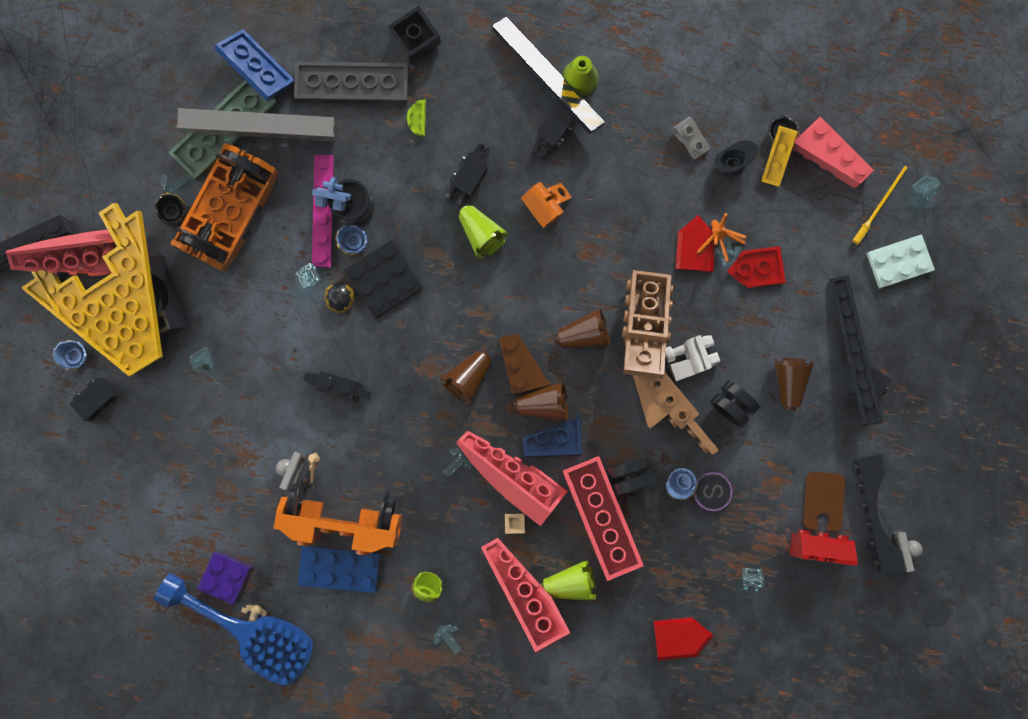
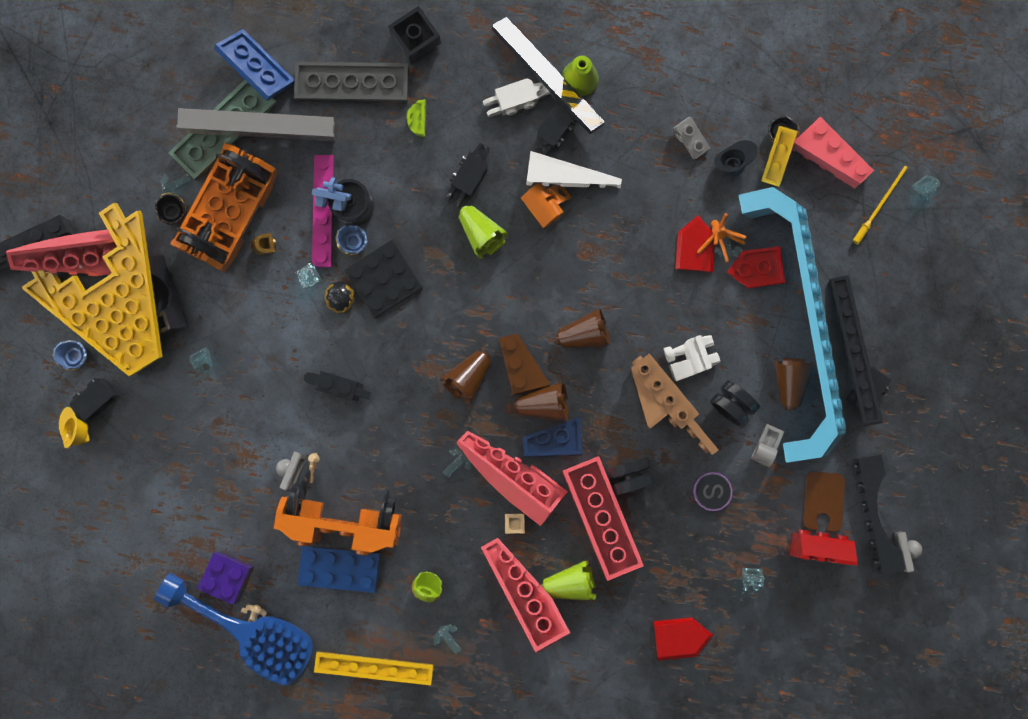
medium nougat wedge [622,270,673,379] -> none
medium blue hair [666,468,698,500] -> none
light aqua plate [866,234,935,289] -> none
none -> yellow piece [59,407,89,449]
none -> pearl gold plate [251,233,276,255]
none -> yellow plate [314,652,434,685]
none -> white hinge [483,79,550,117]
none -> white wedge [526,151,622,188]
none -> medium azure arch [739,187,846,463]
none -> light grey plate [751,424,784,467]

